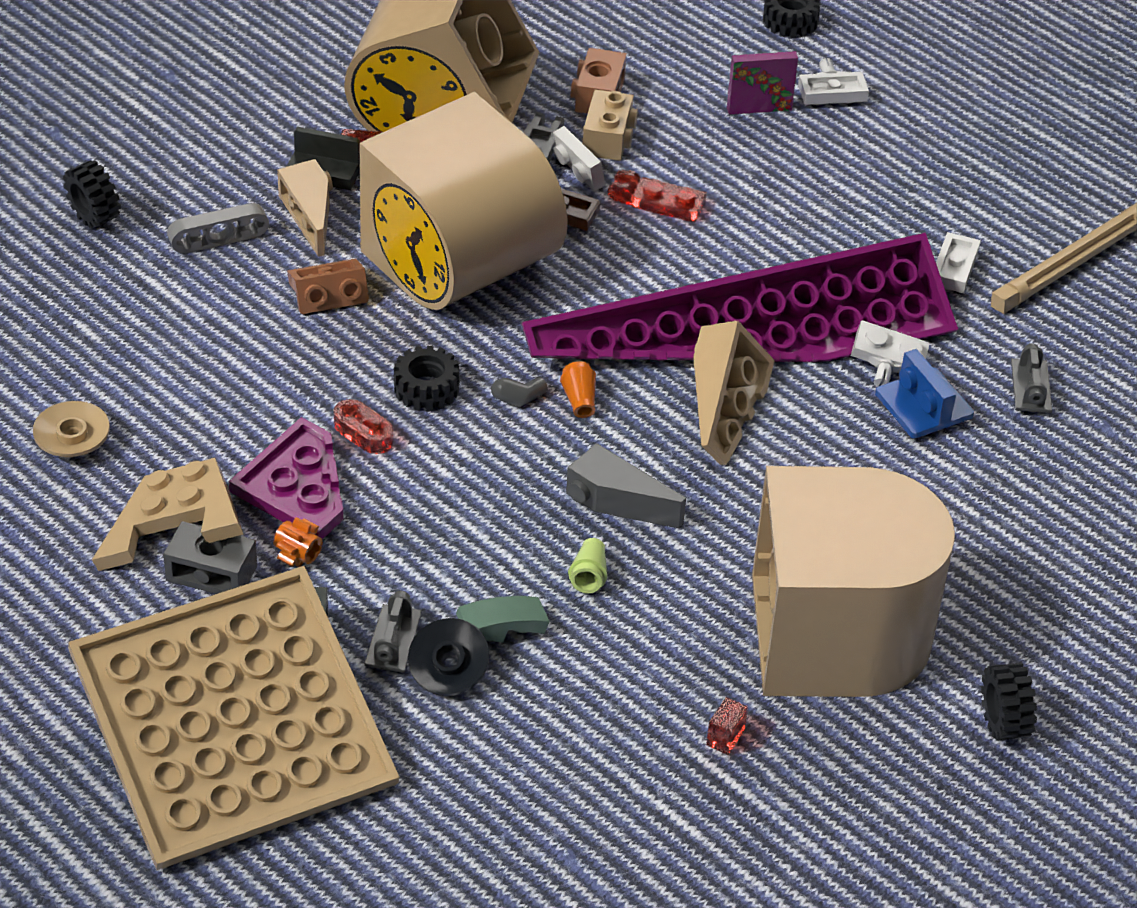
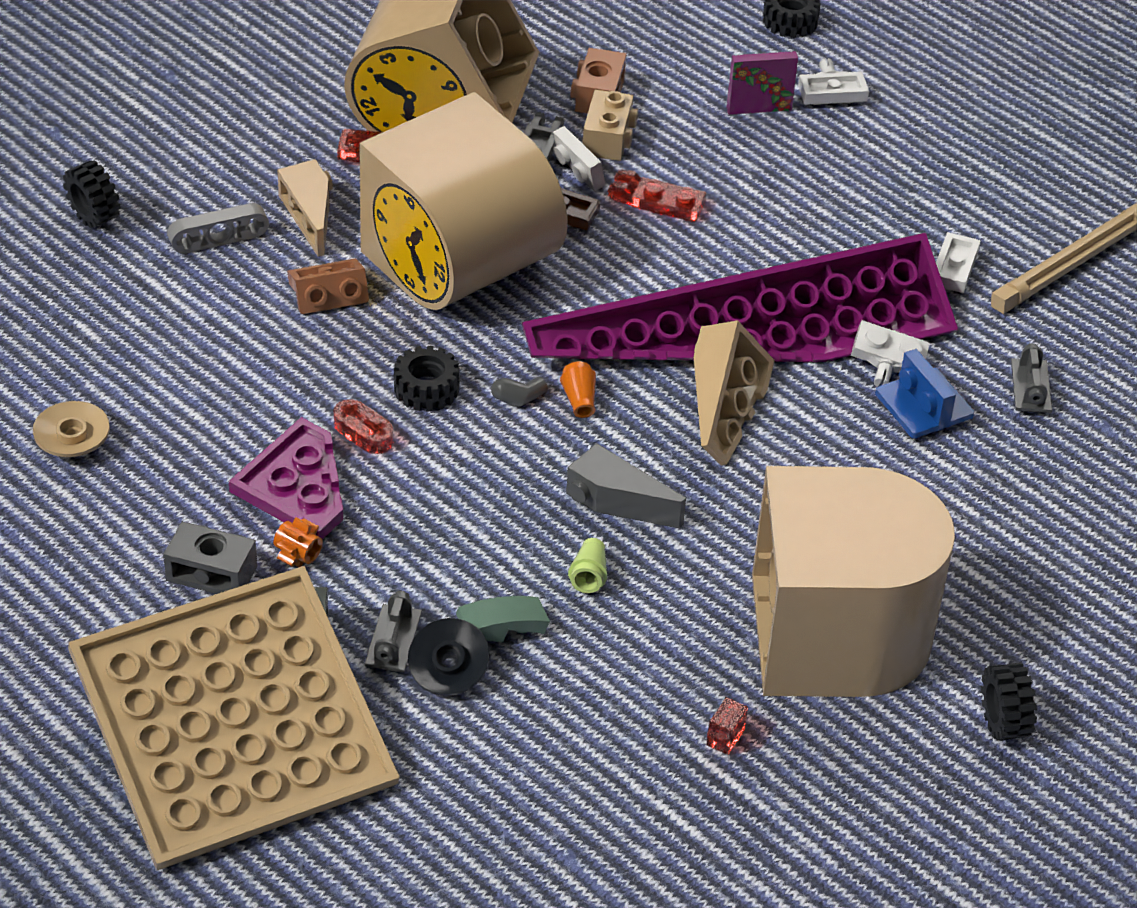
tan wing [92,458,244,571] -> none
pearl dark grey panel [286,127,360,191] -> none

